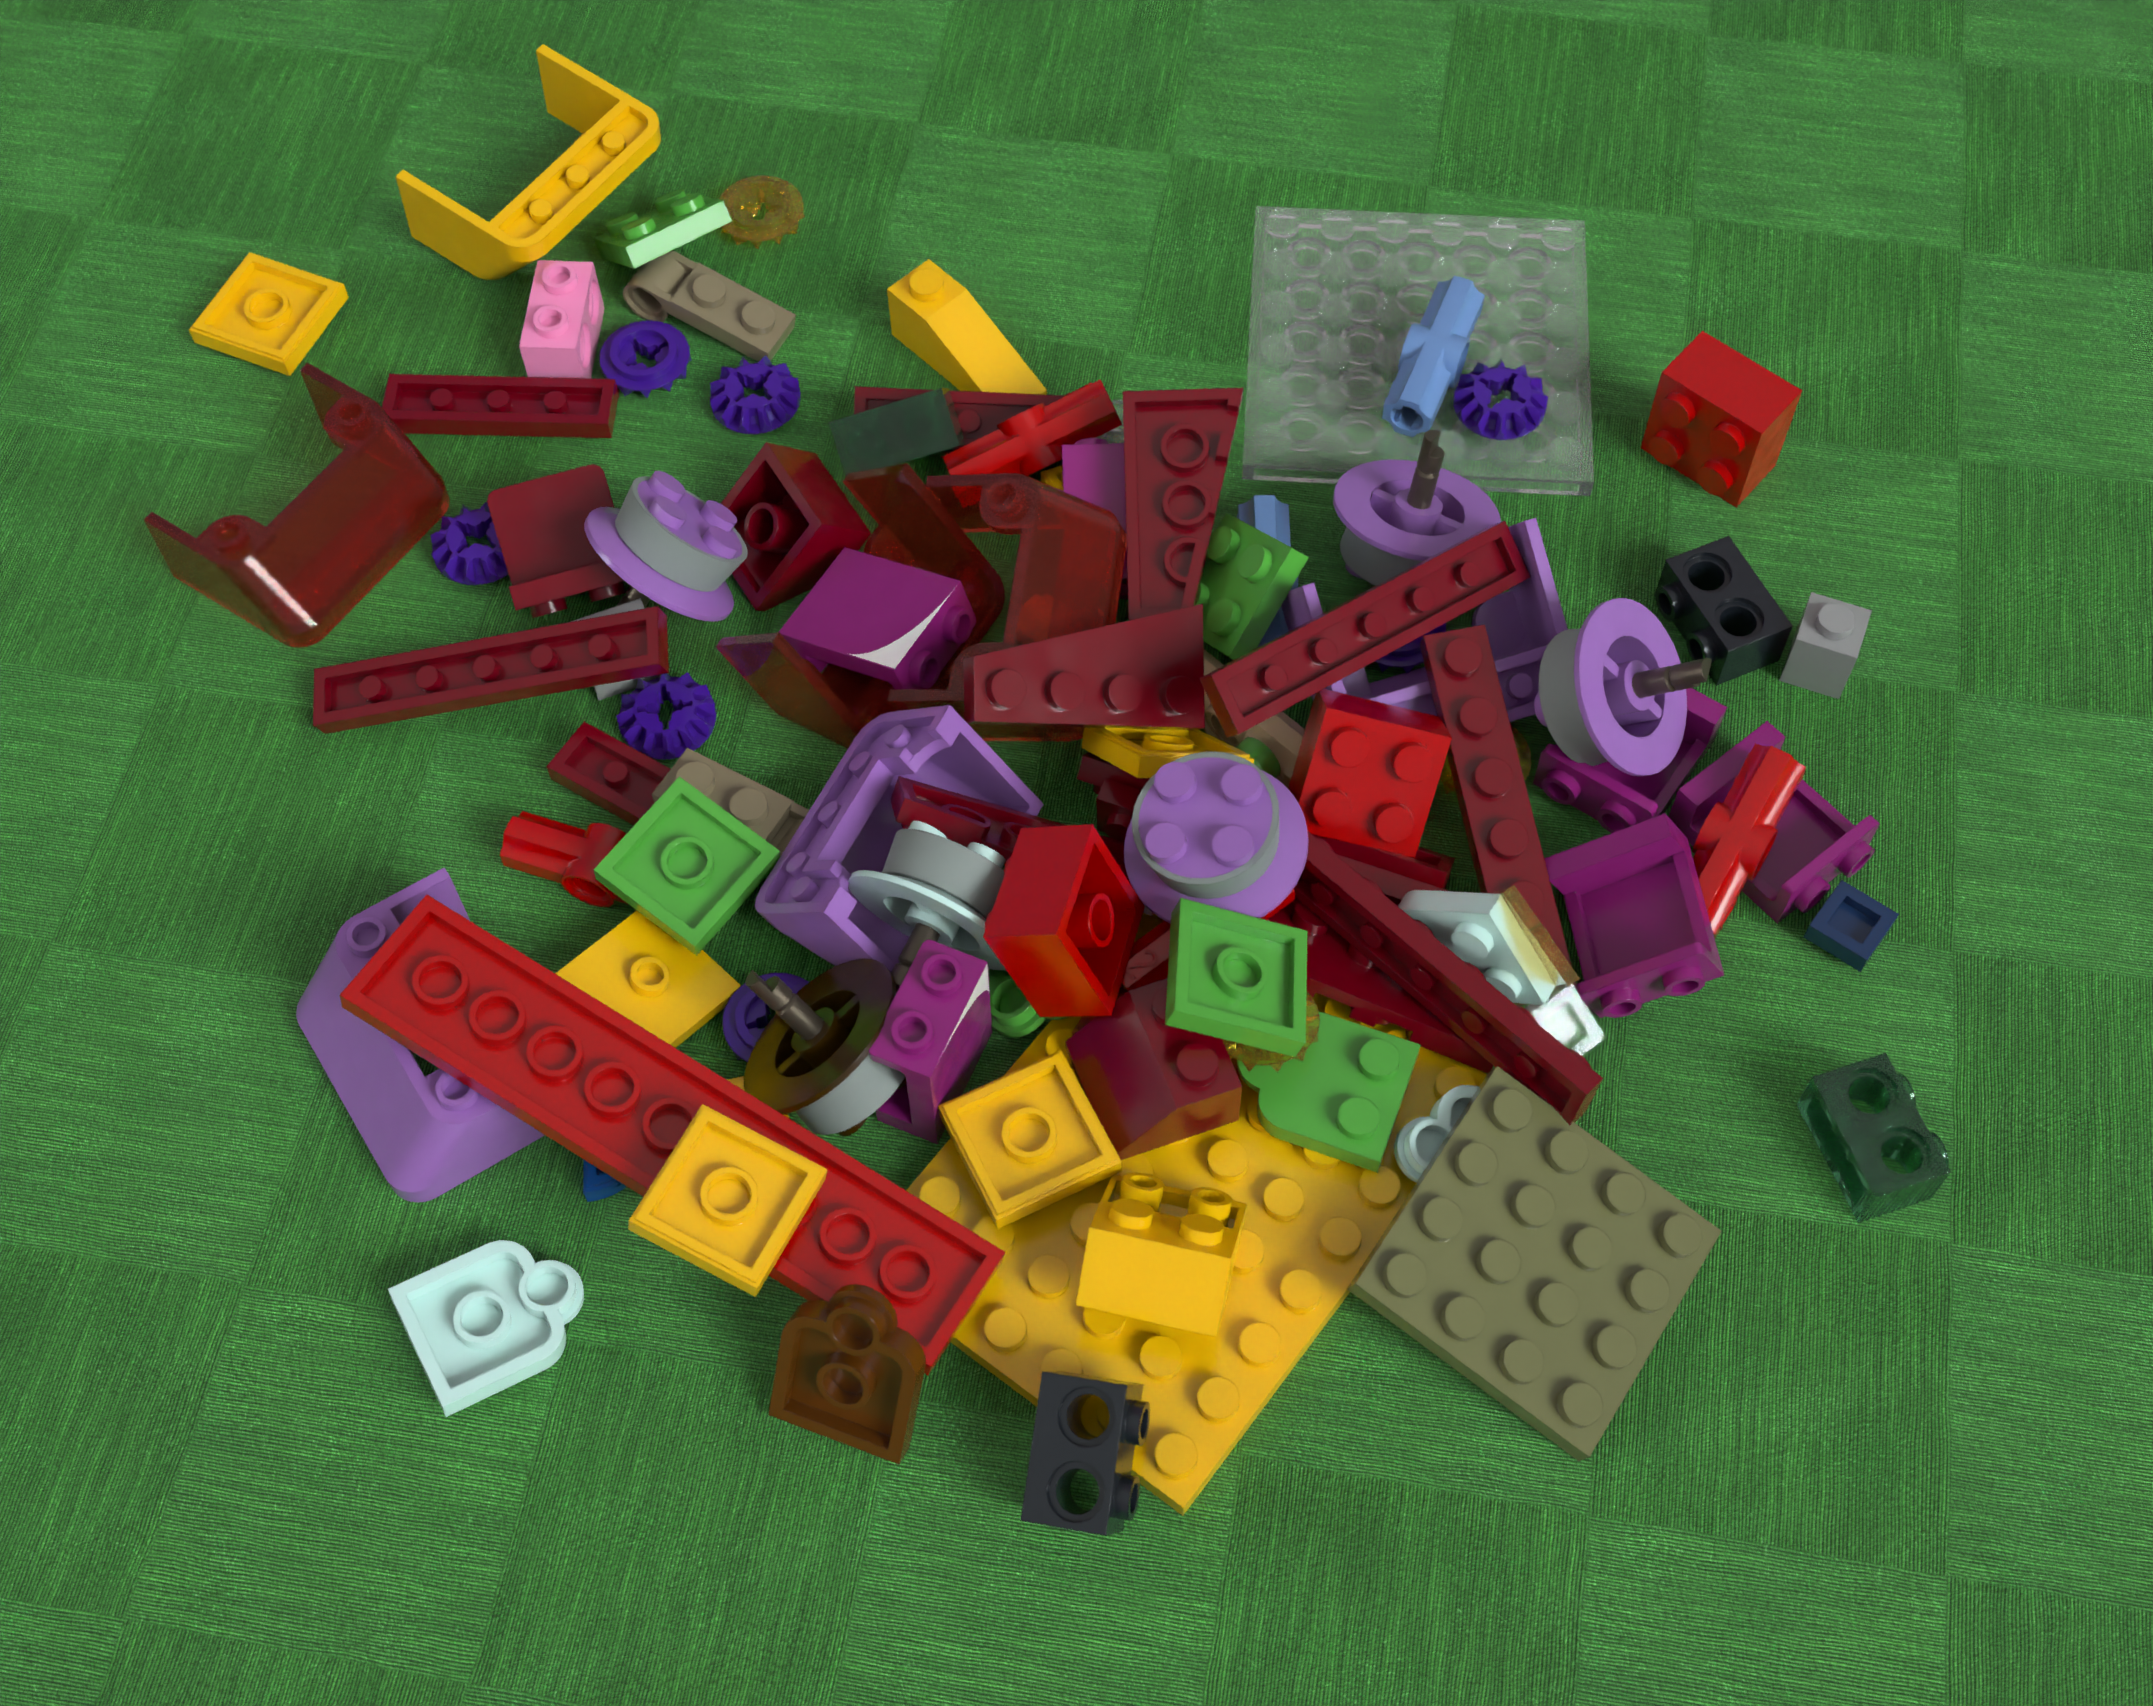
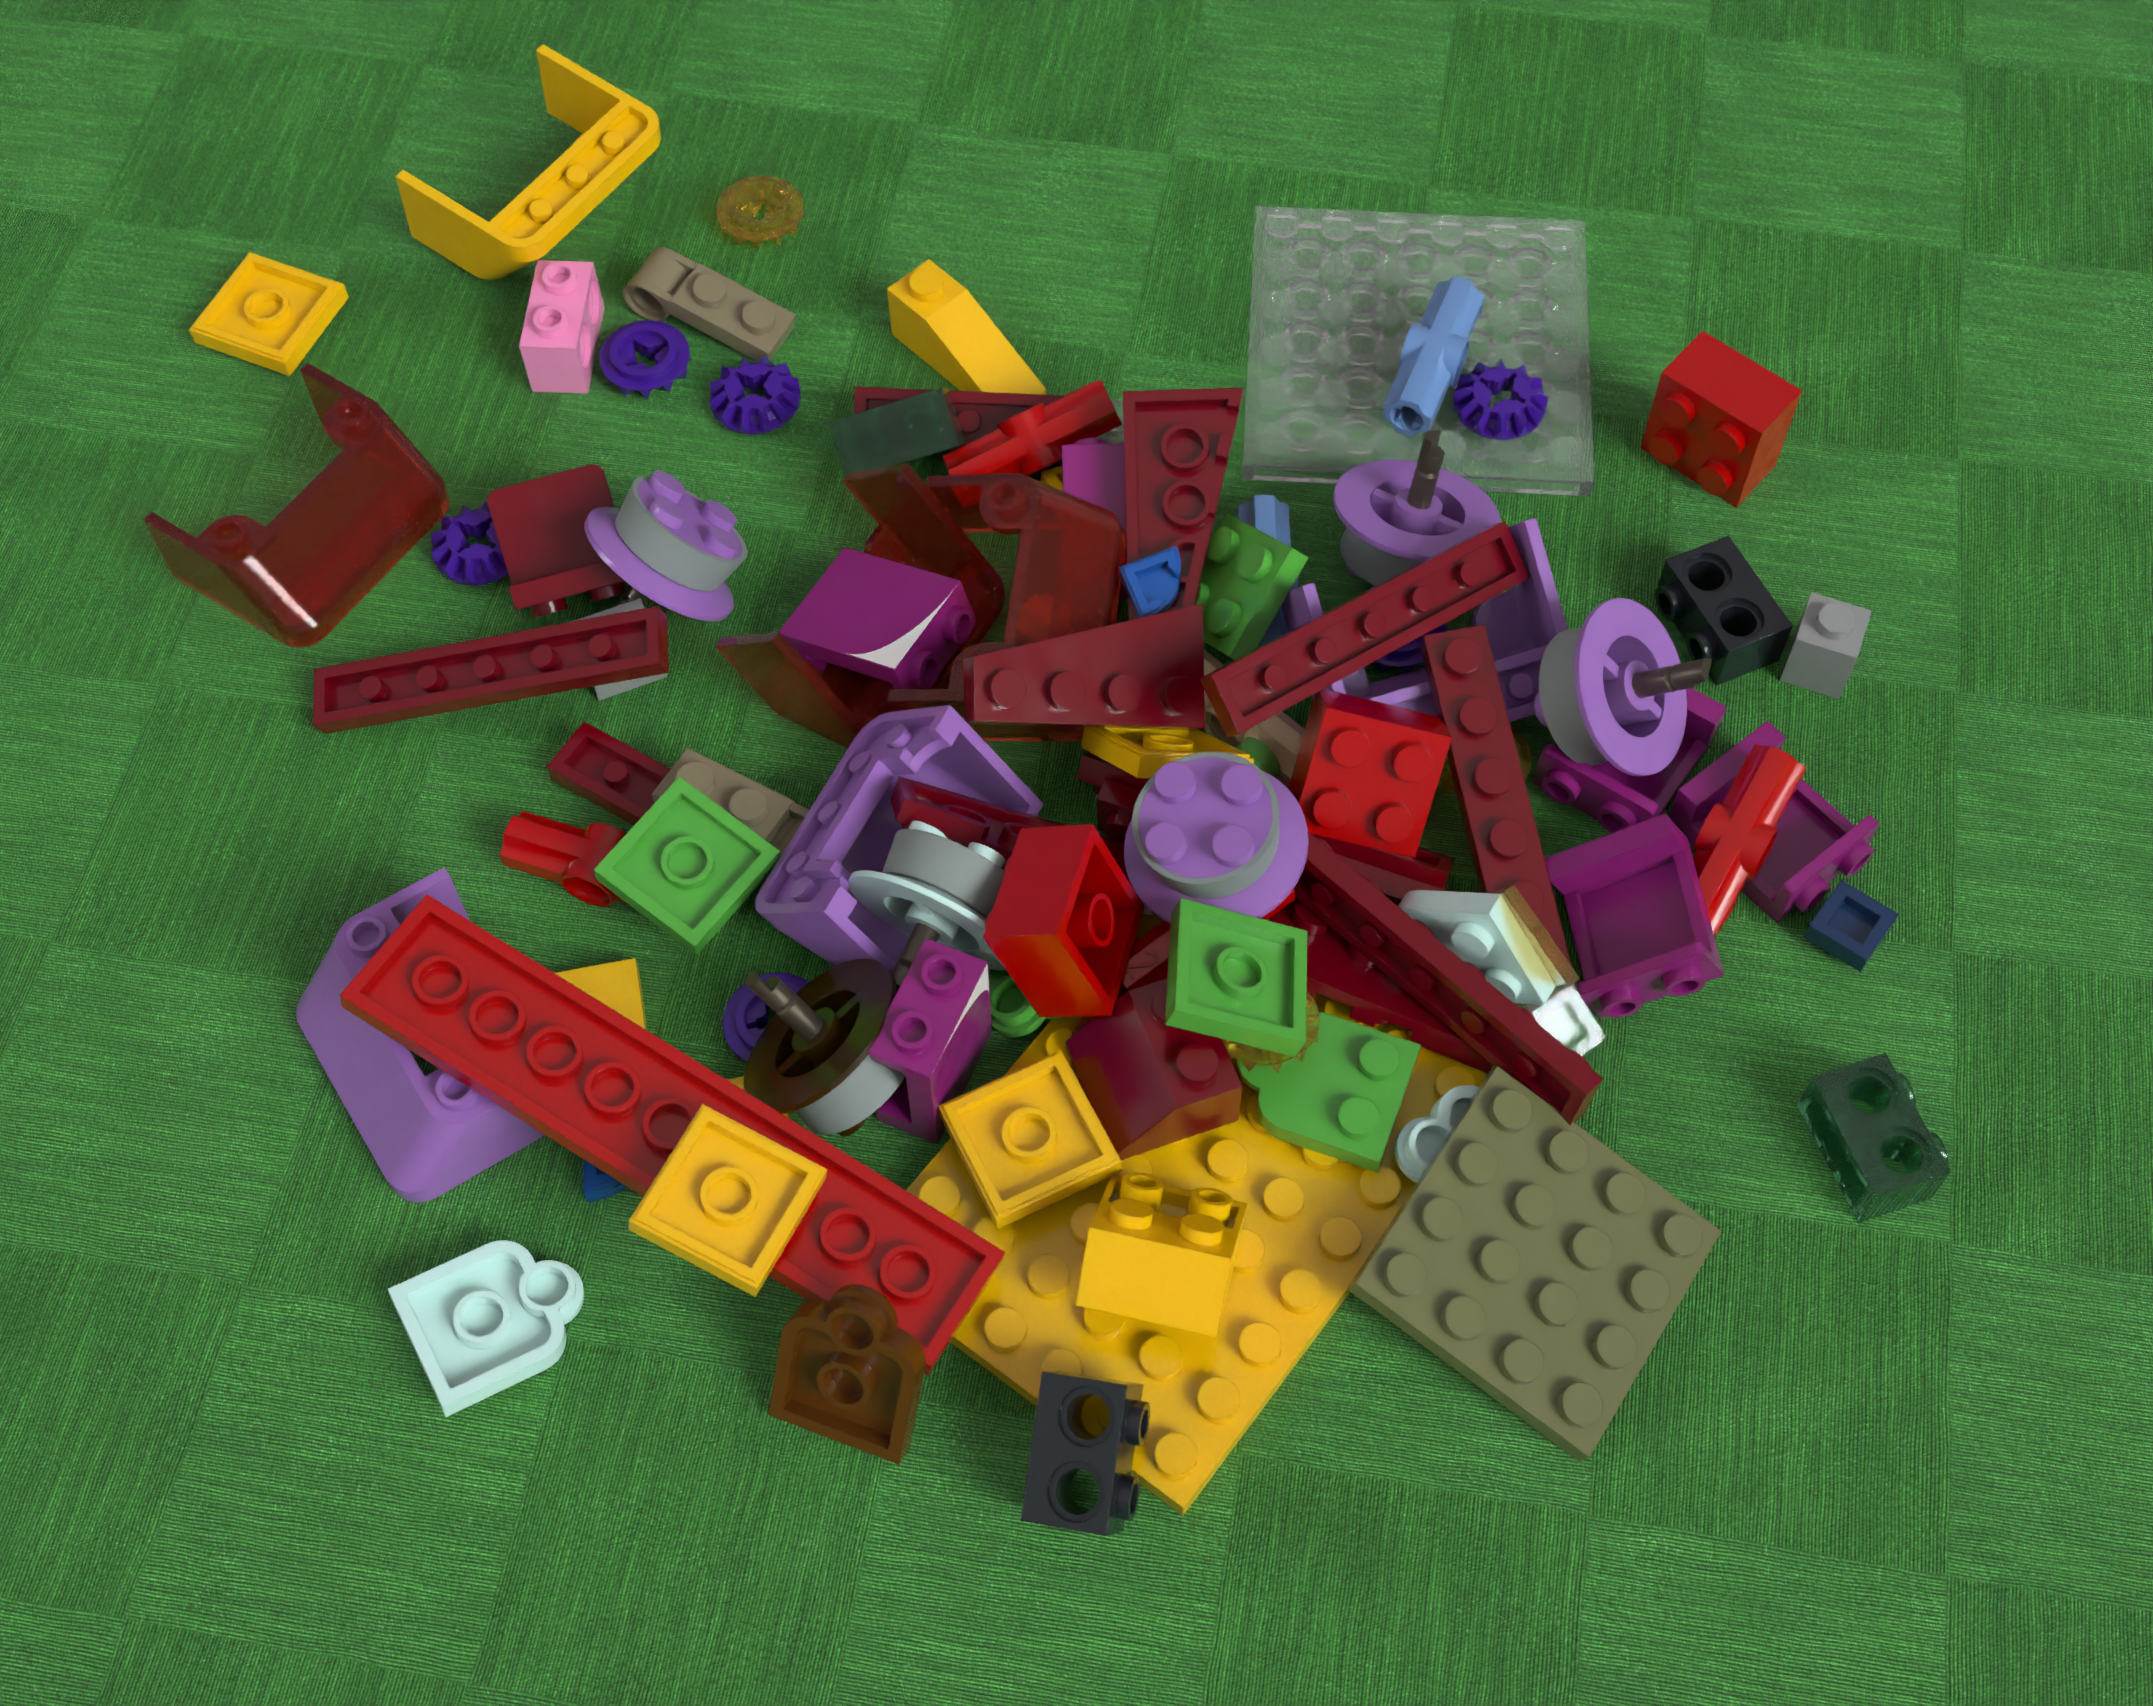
dark red plate [379,374,619,438] -> none
yellow plate [555,911,741,1048] -> none
bright green plate [594,189,732,269] -> none
dark purple gear [616,672,716,760] -> none
dark red slope [721,442,871,612] -> none
none -> blue tile [1119,545,1181,618]

